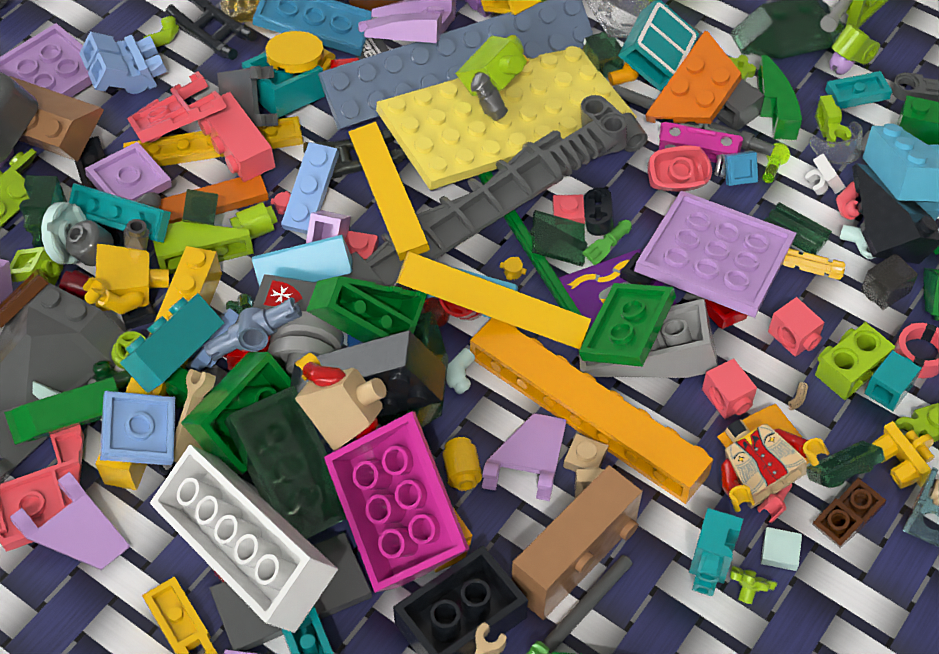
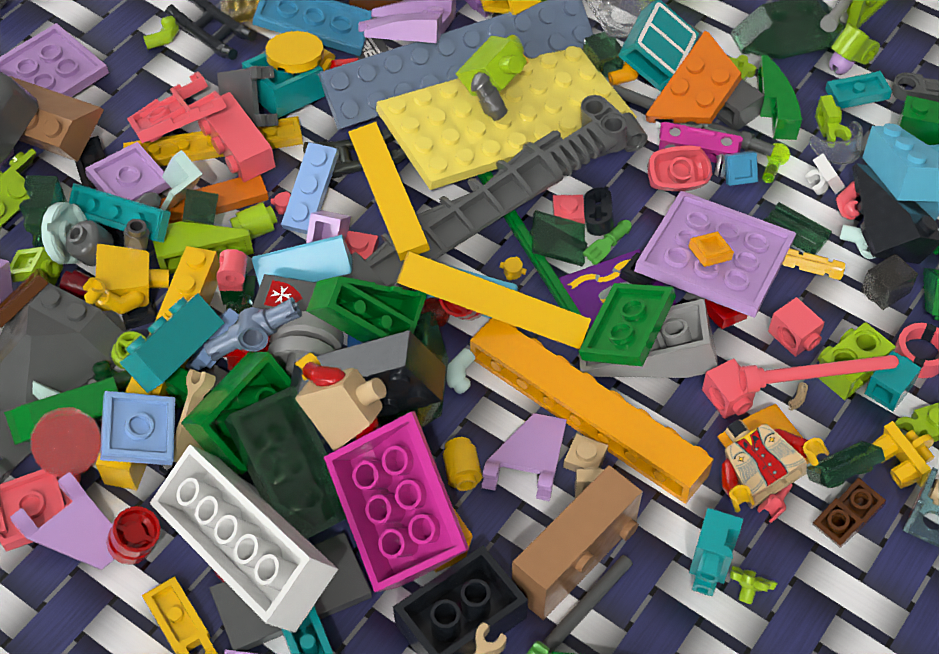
light blue hips [79,32,168,94] -> none
light aqua tile [761,527,802,571] -> none
none -> clear tile [30,408,101,477]
none -> red wheel [106,506,161,565]
none -> light aqua panel [160,150,202,211]
none -> coral leg [217,249,258,306]
none -> light orange tile [688,231,734,267]
none -> coral piece [739,355,899,394]

